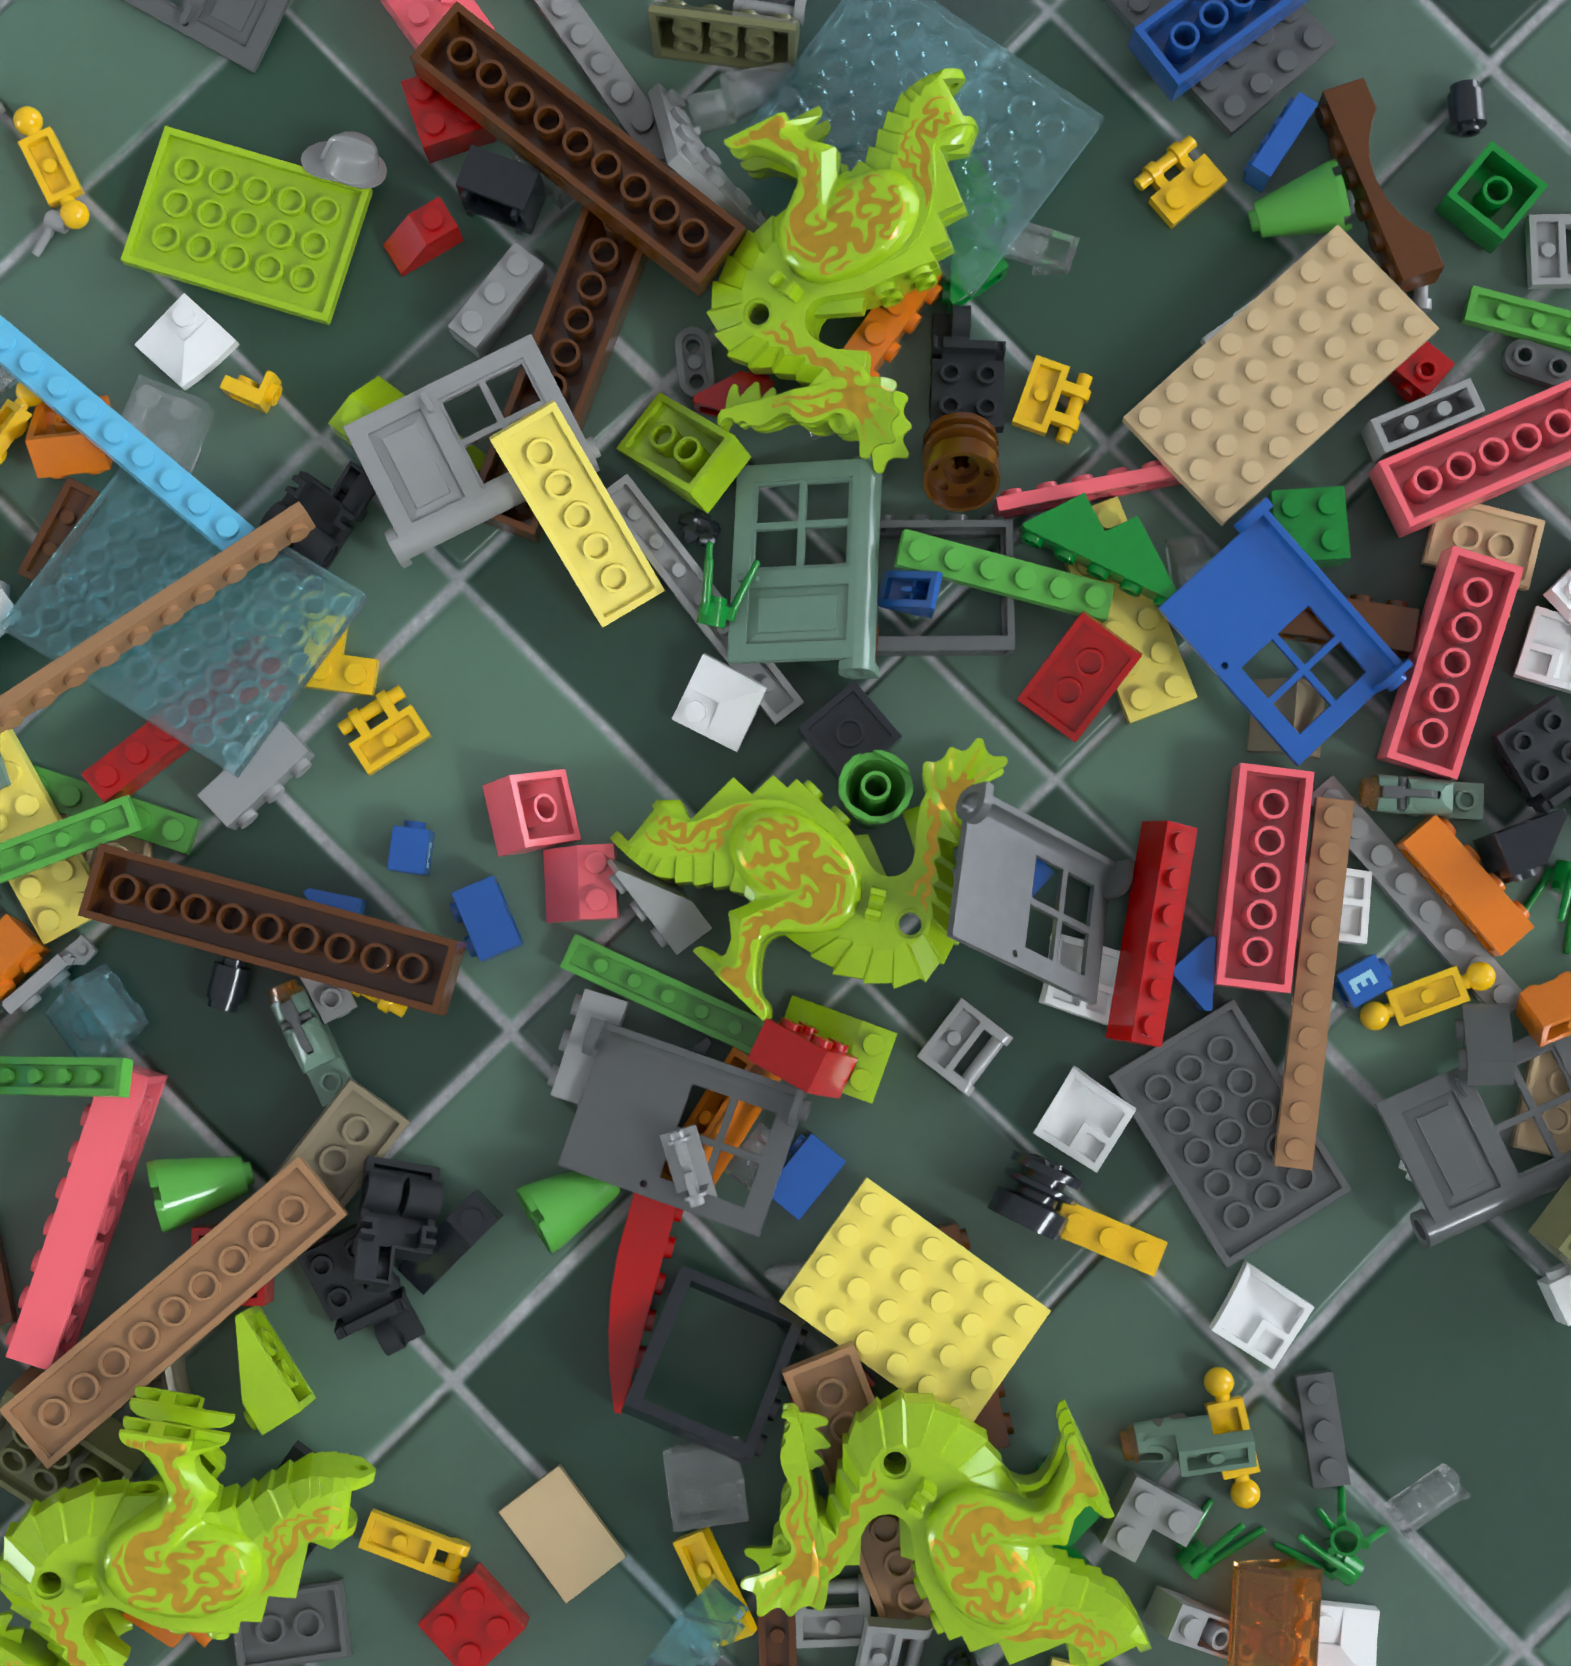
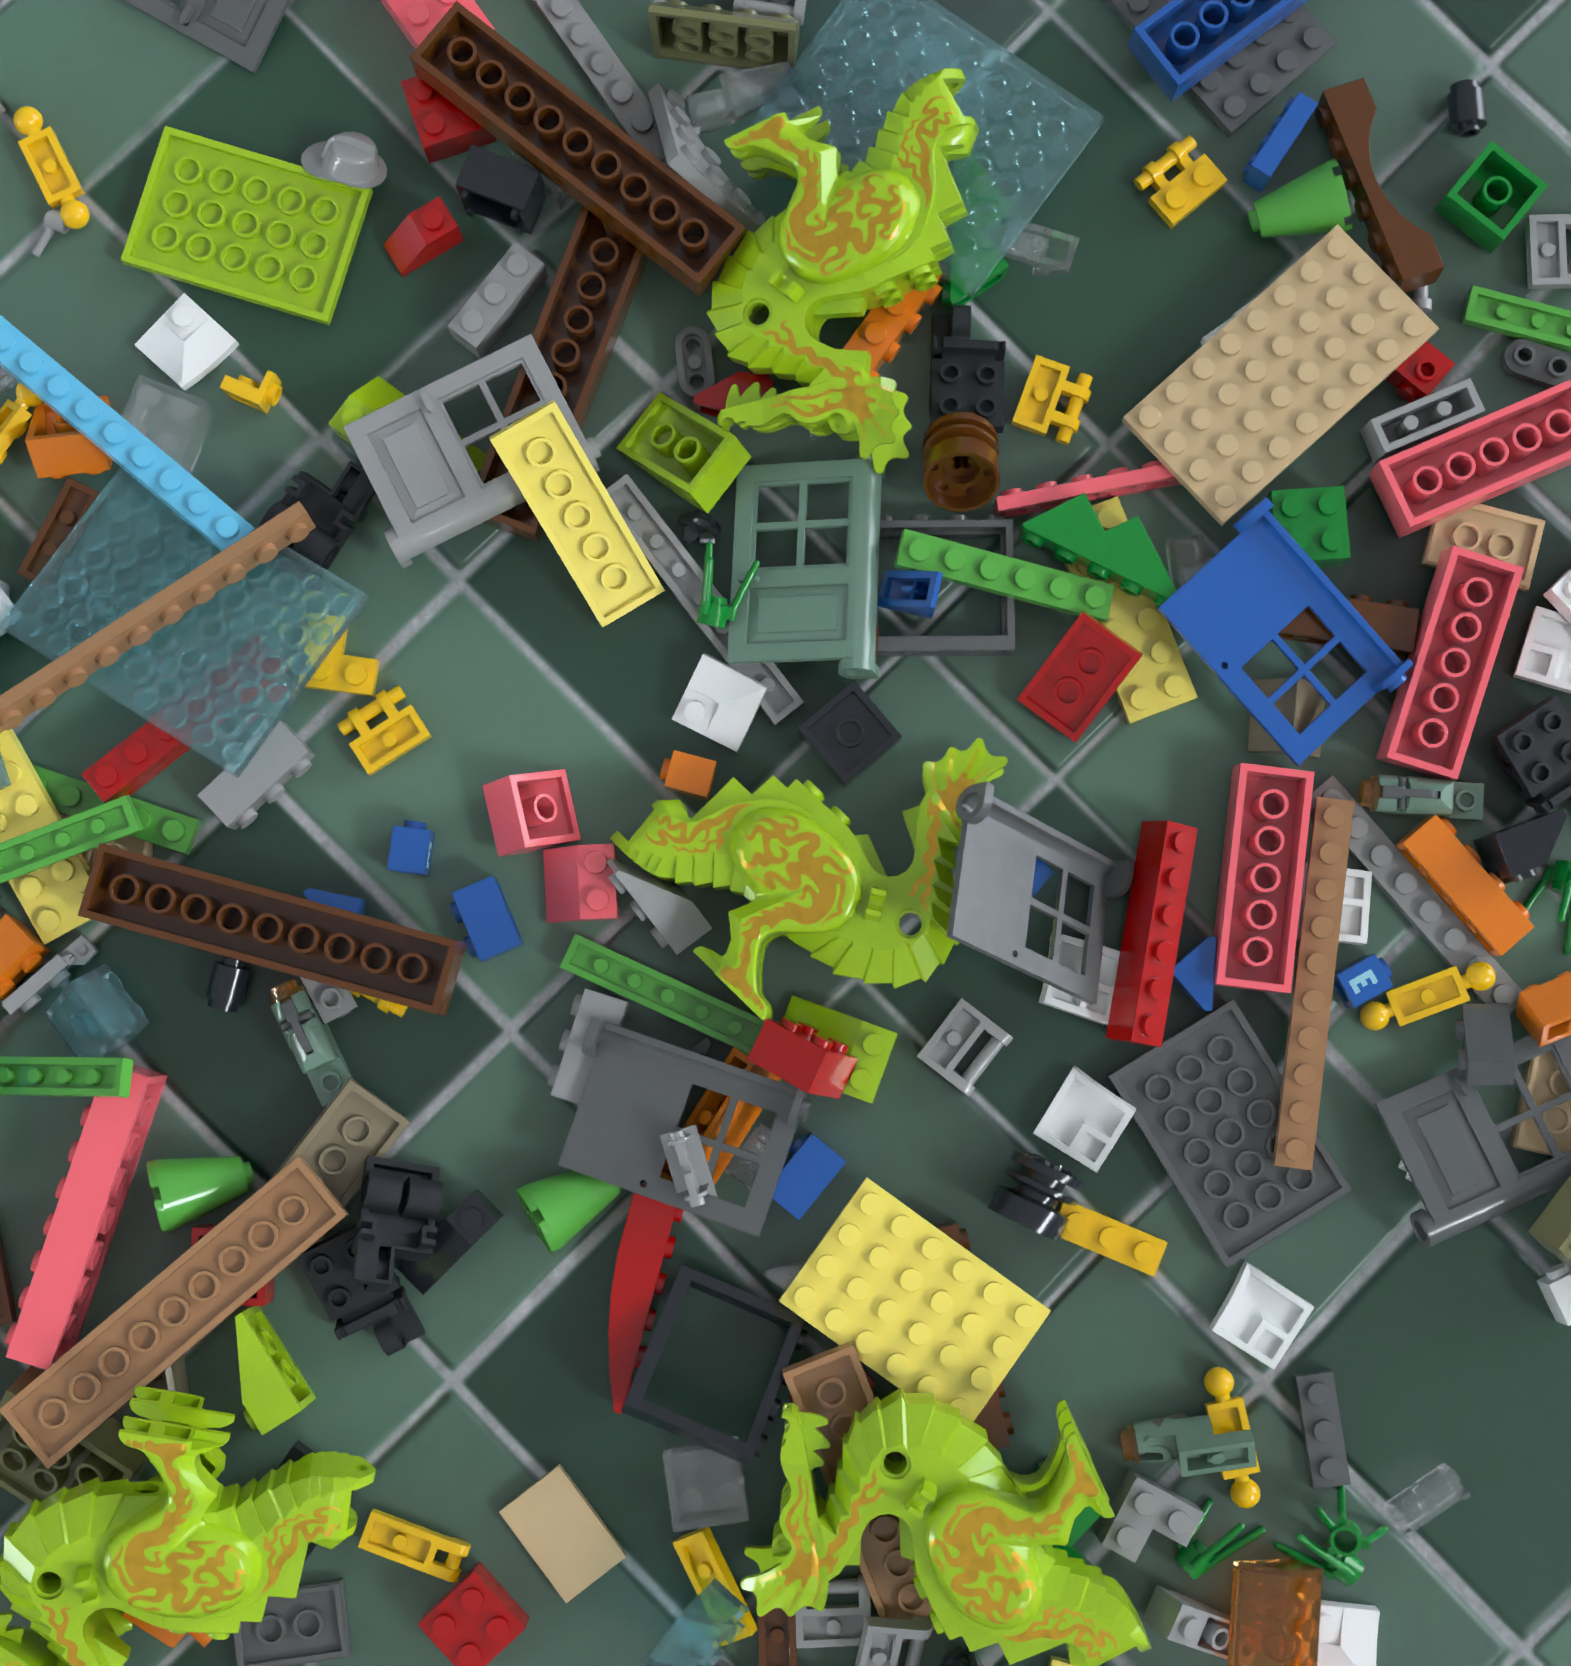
bright green cone [838,750,914,829] -> none
none -> orange brick [660,750,717,801]

